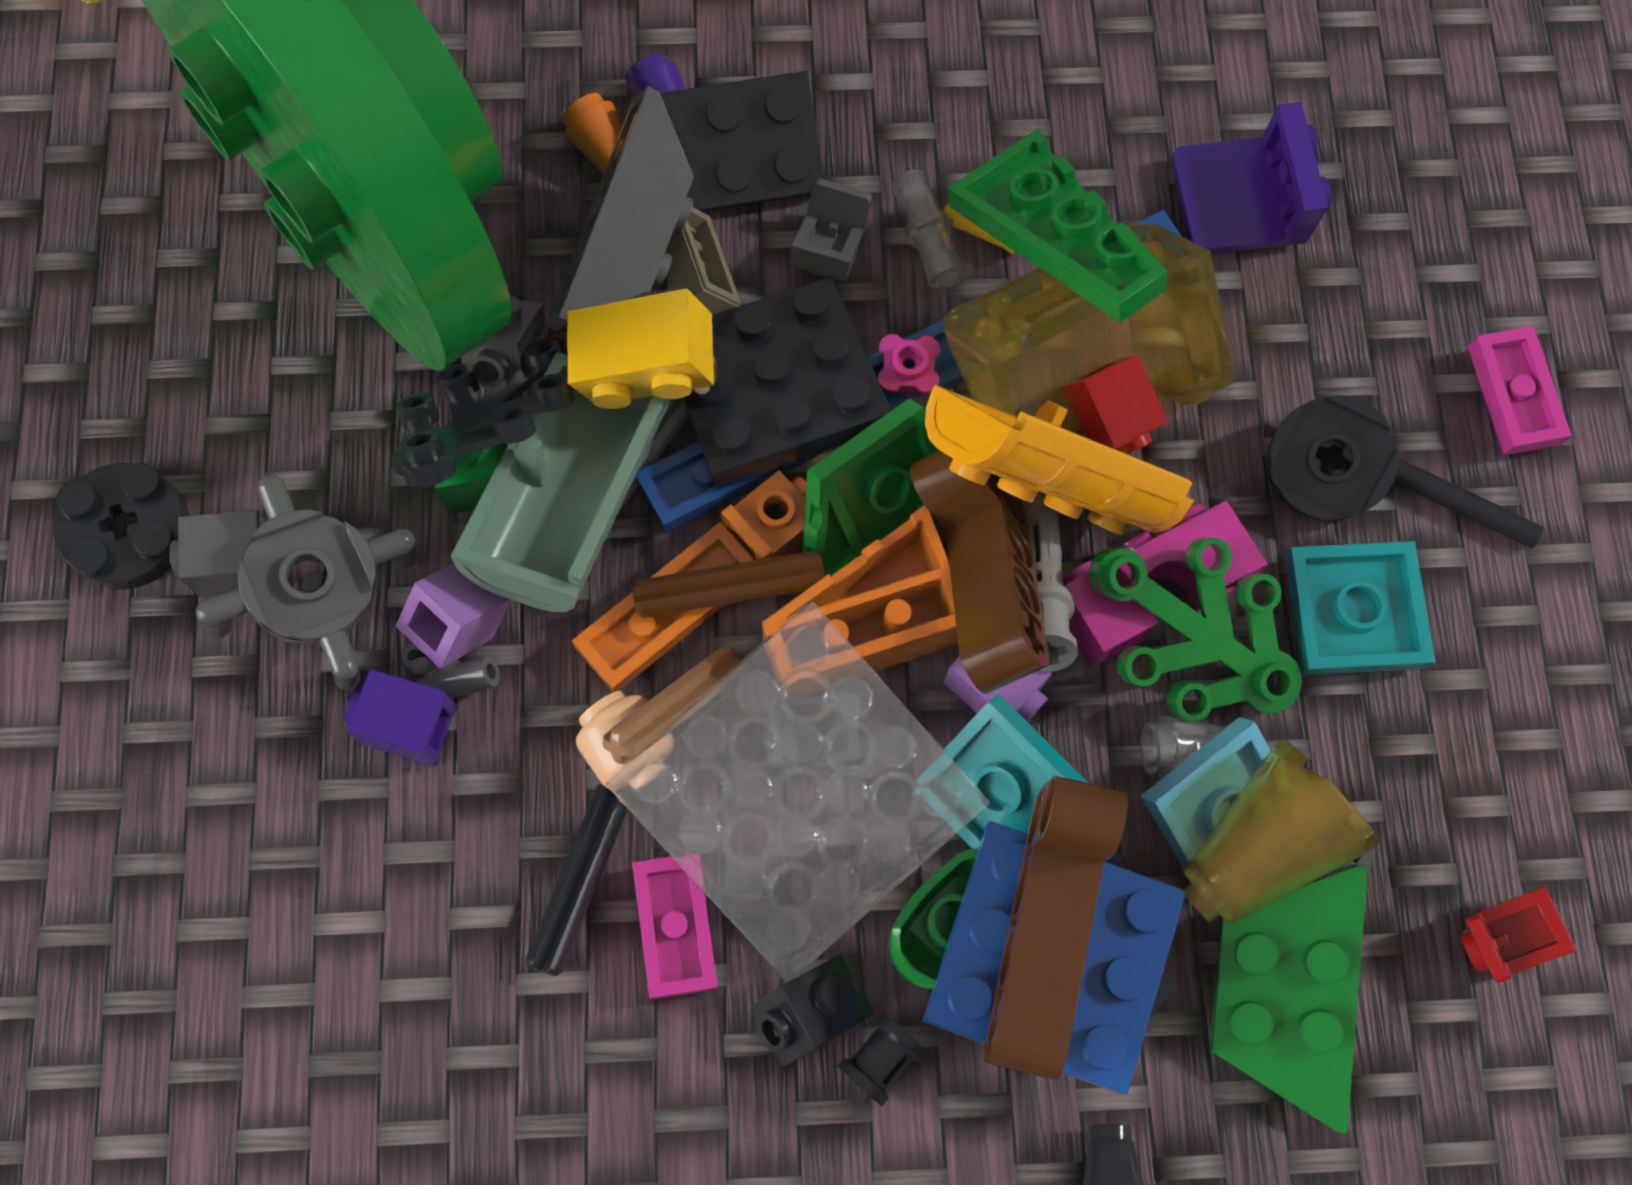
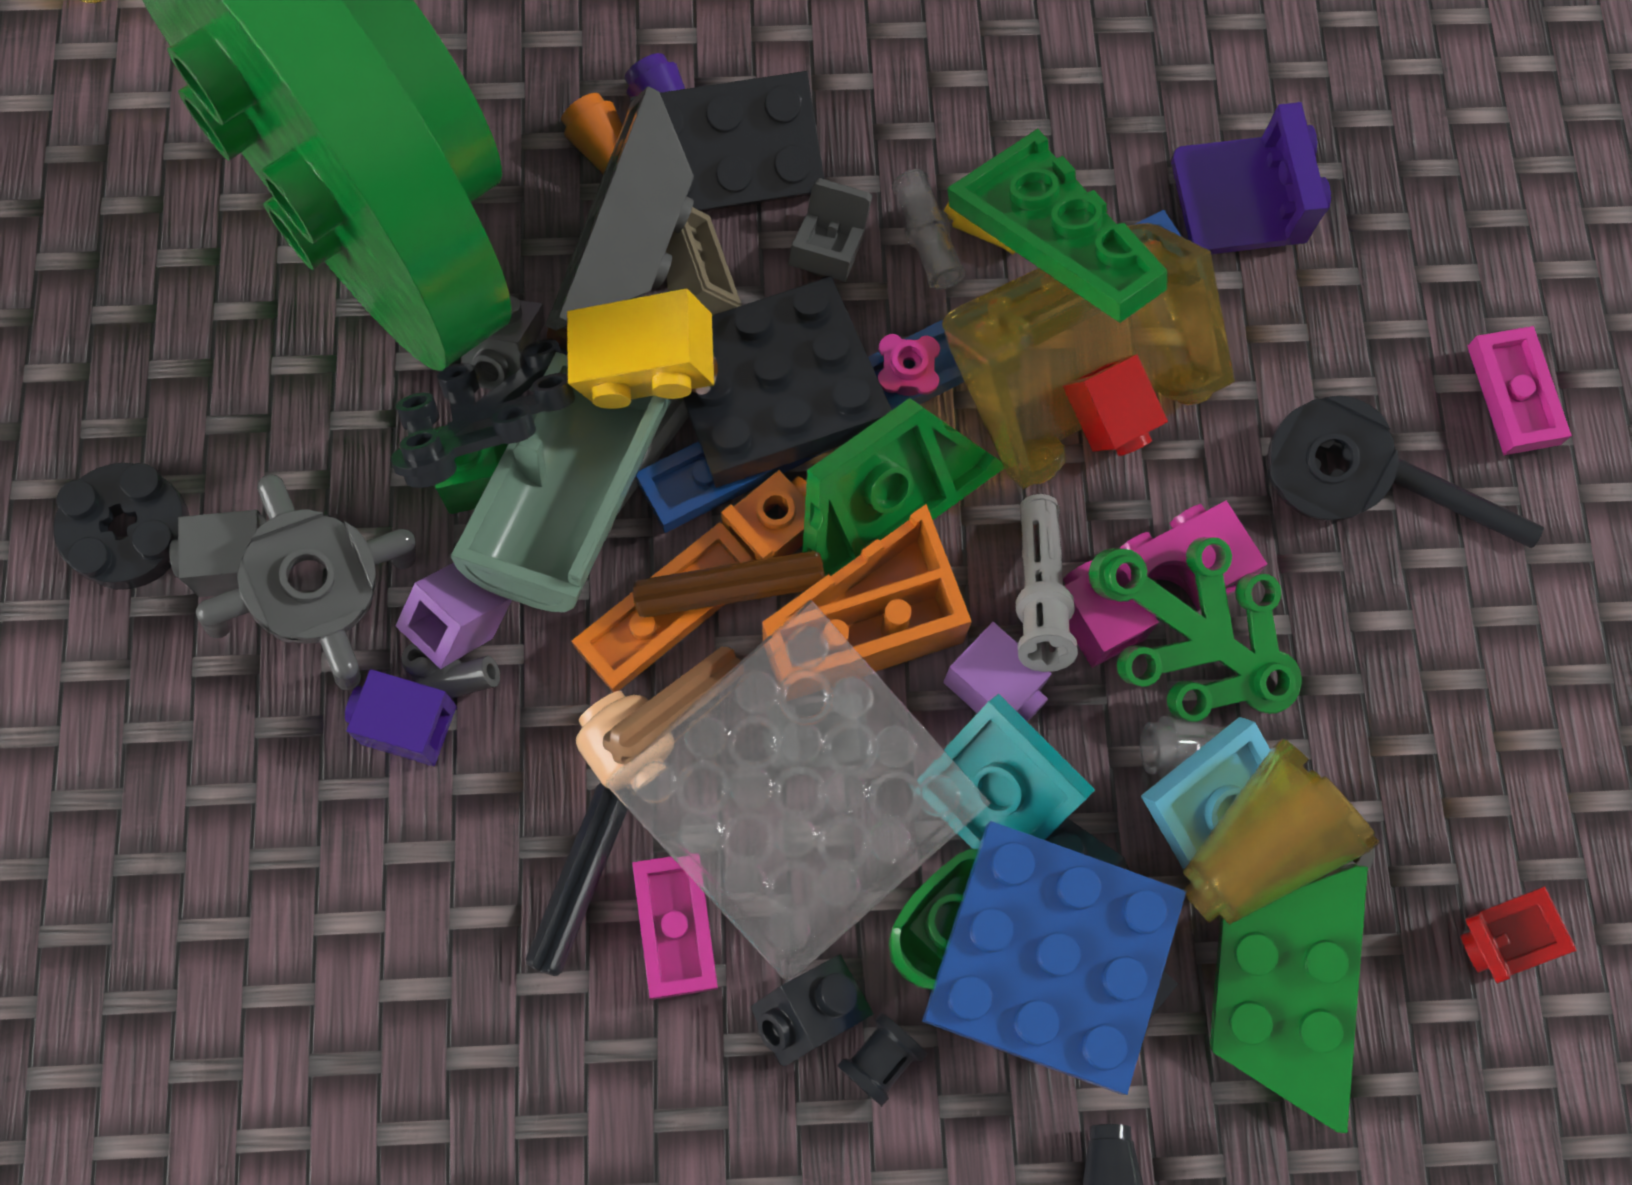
reddish brown beam [910,450,1049,694] -> none
light orange container [925,384,1194,535] -> none
reddish brown beam [984,775,1128,1081] -> none
teal plate [1284,541,1435,675] -> none

